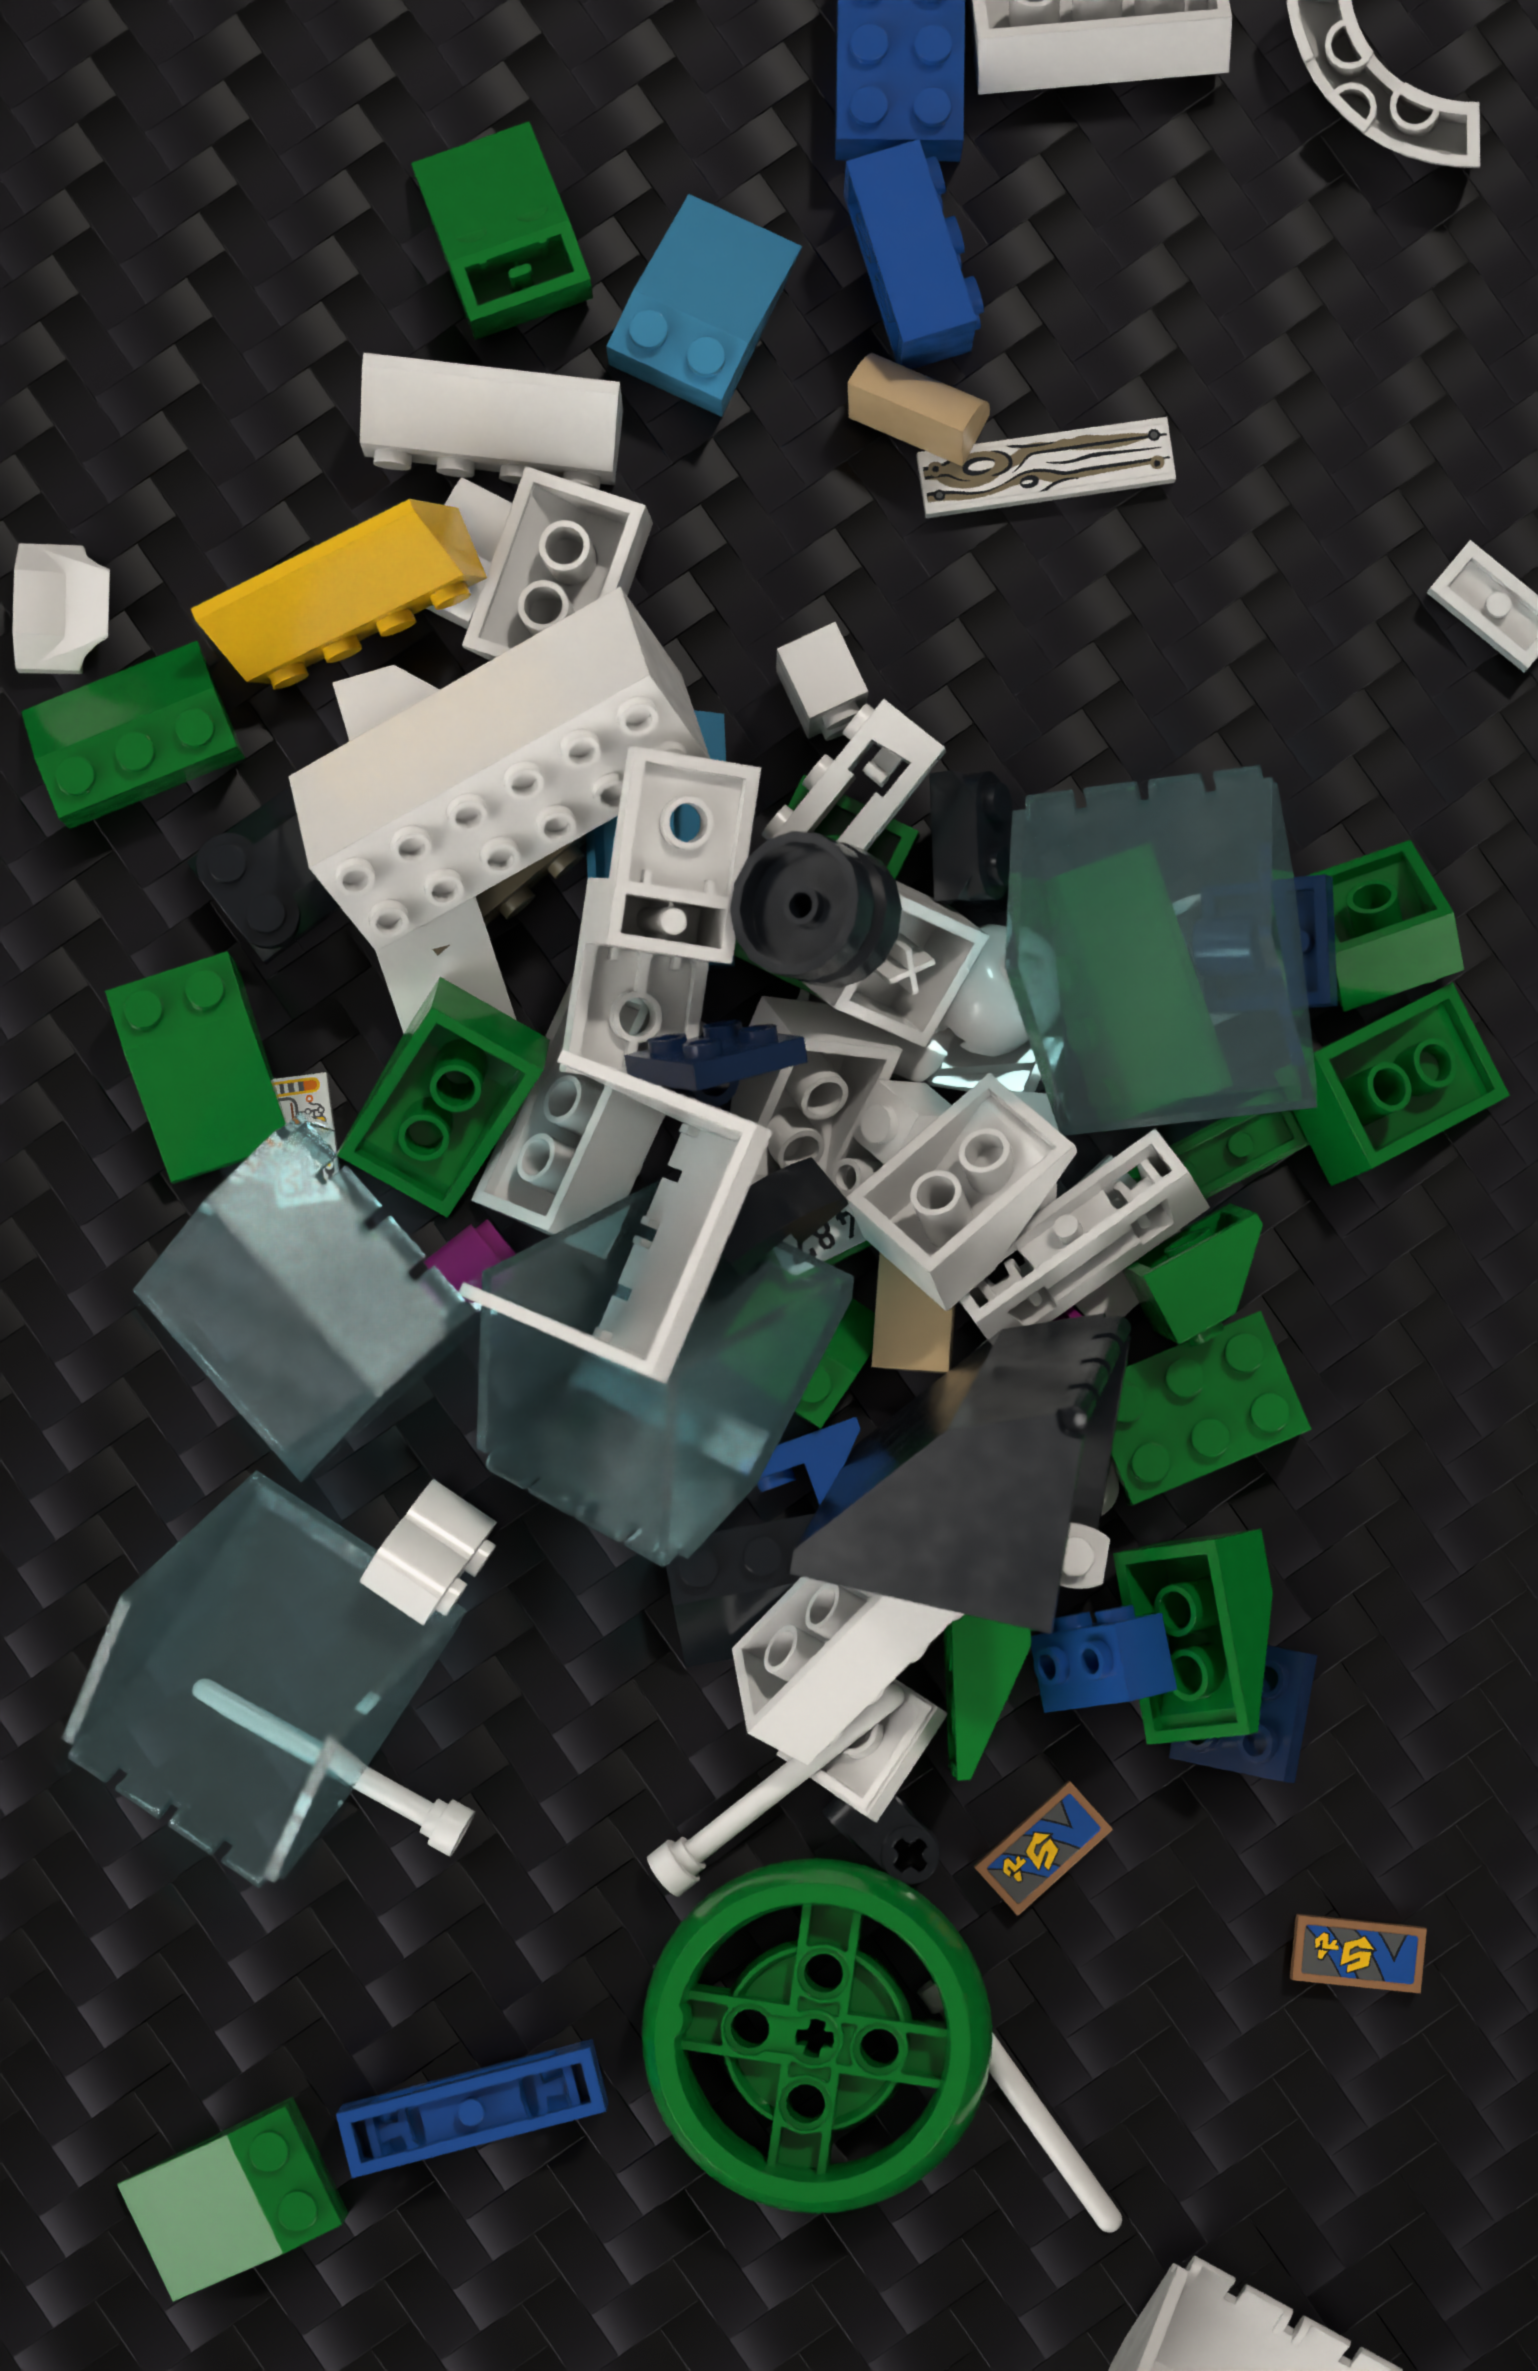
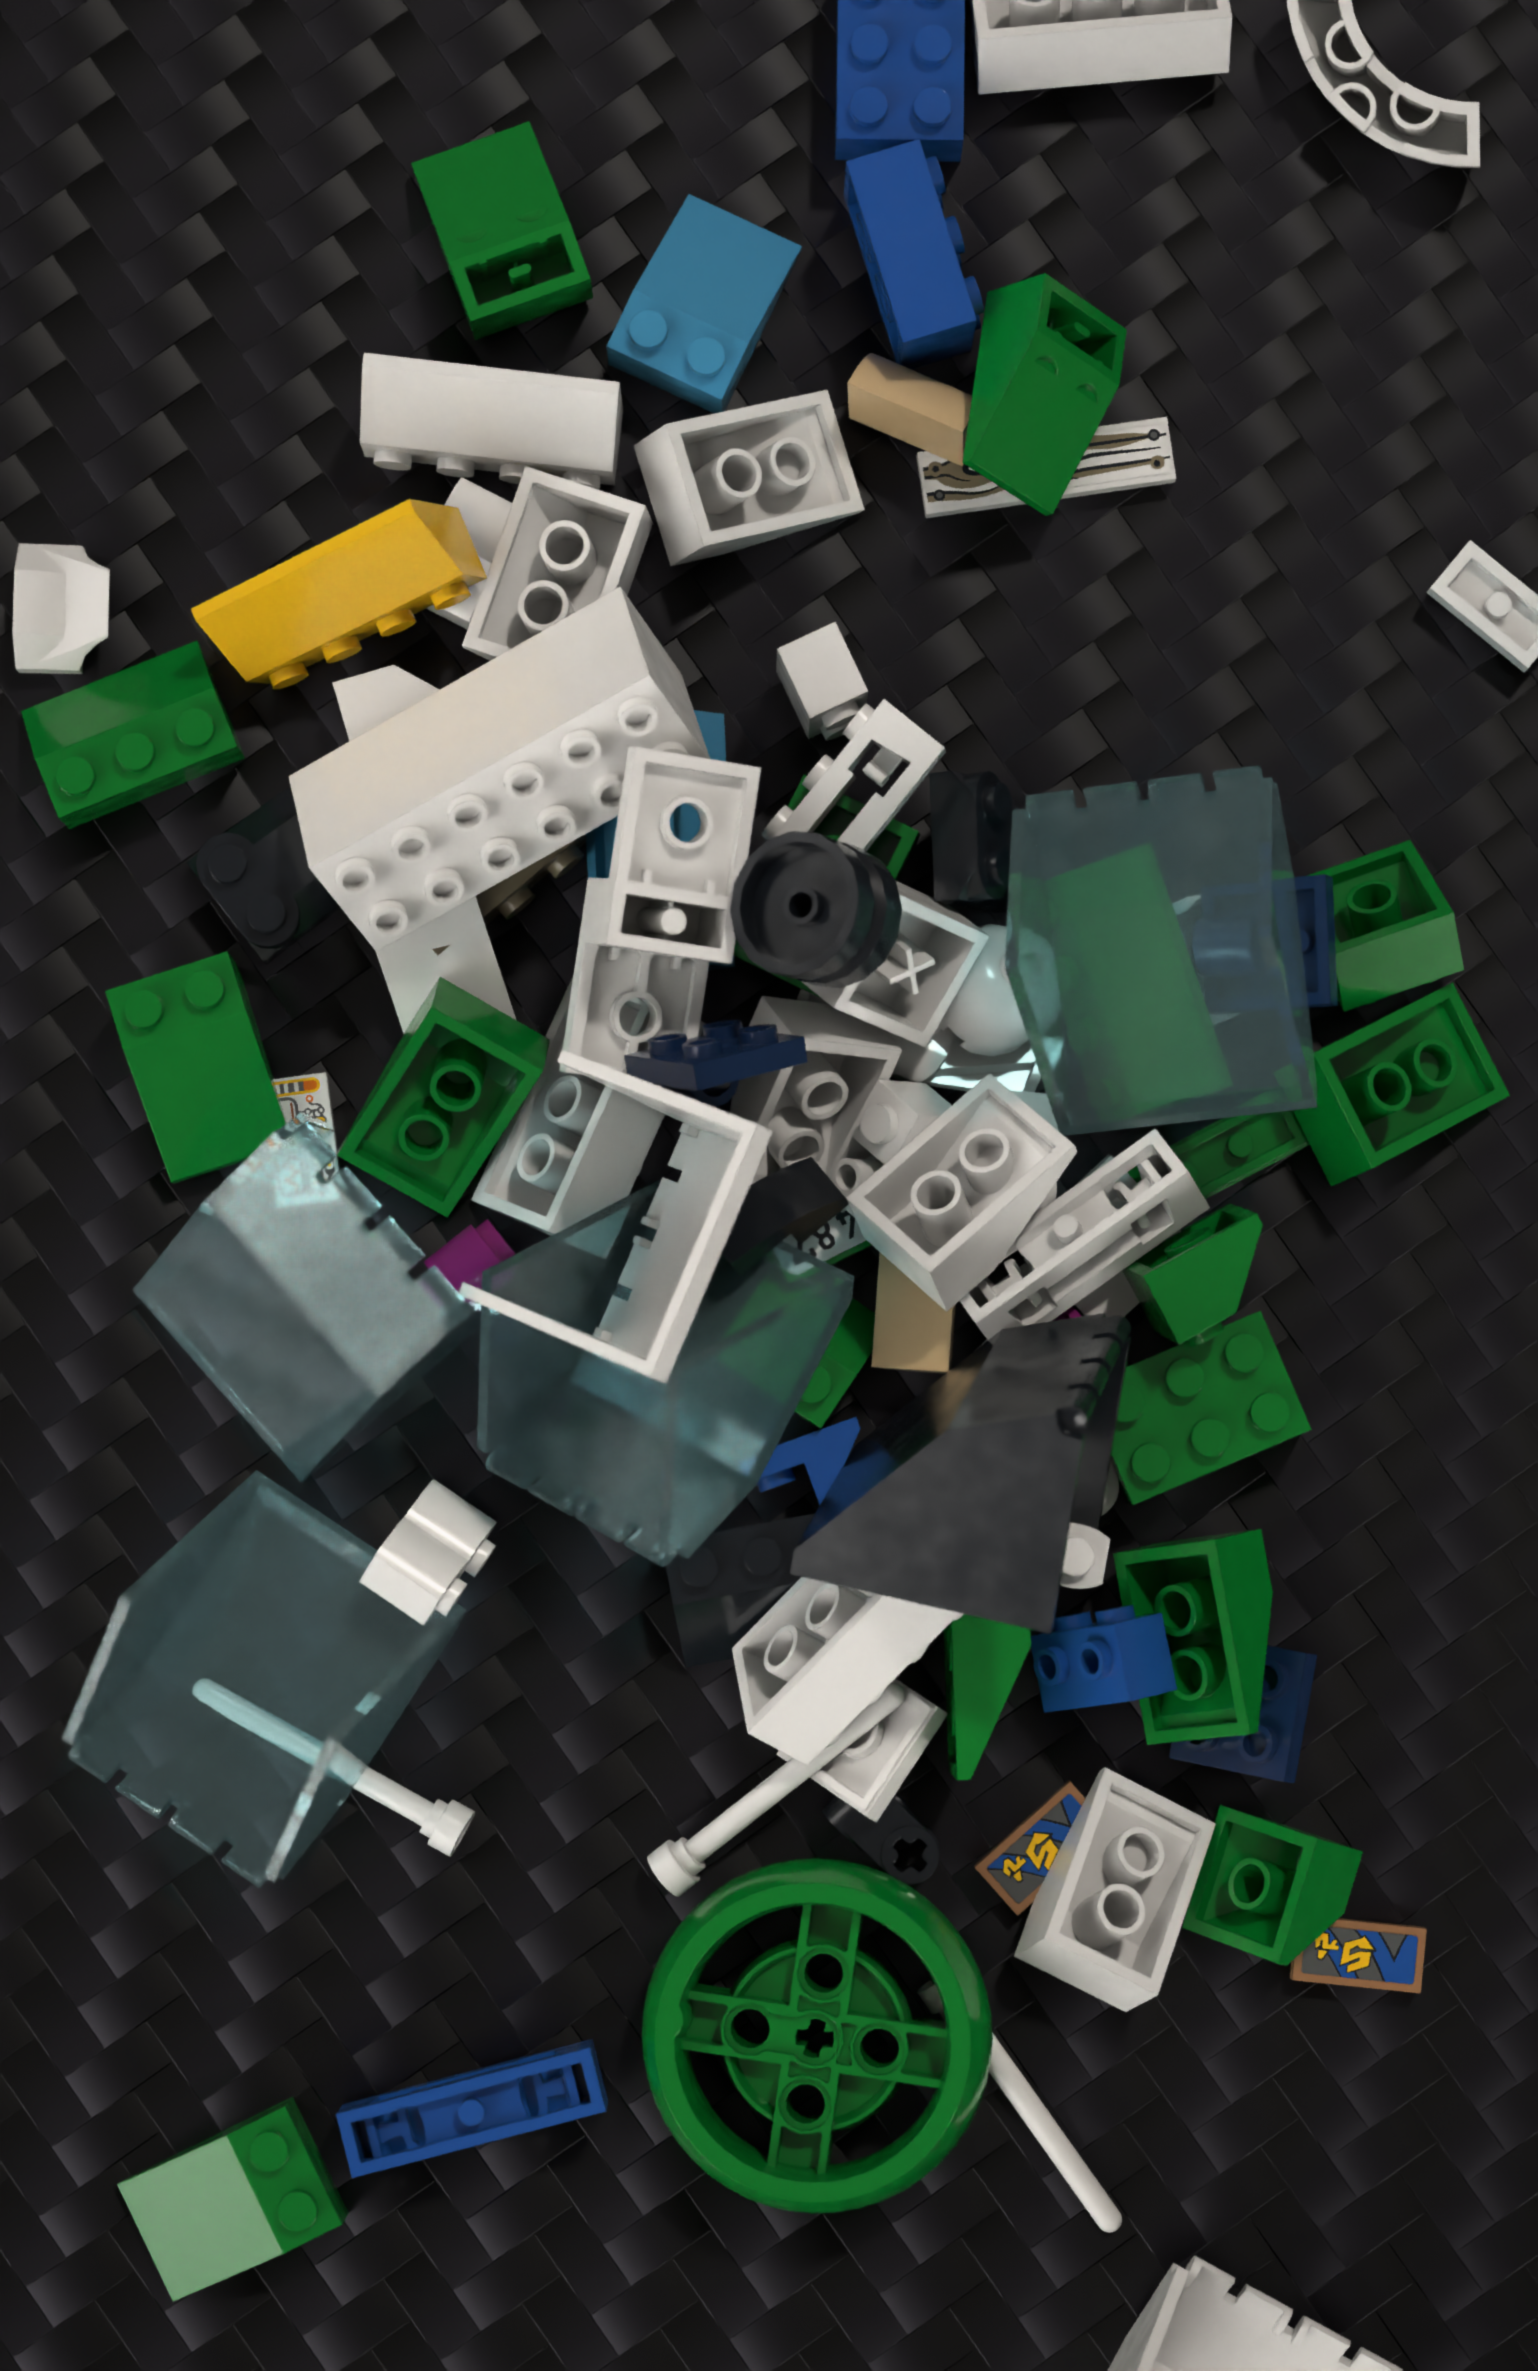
none -> white slope [634,390,865,566]
none -> green slope [963,273,1127,516]
none -> white slope [1014,1767,1216,2012]
none -> green slope [1182,1805,1363,1966]

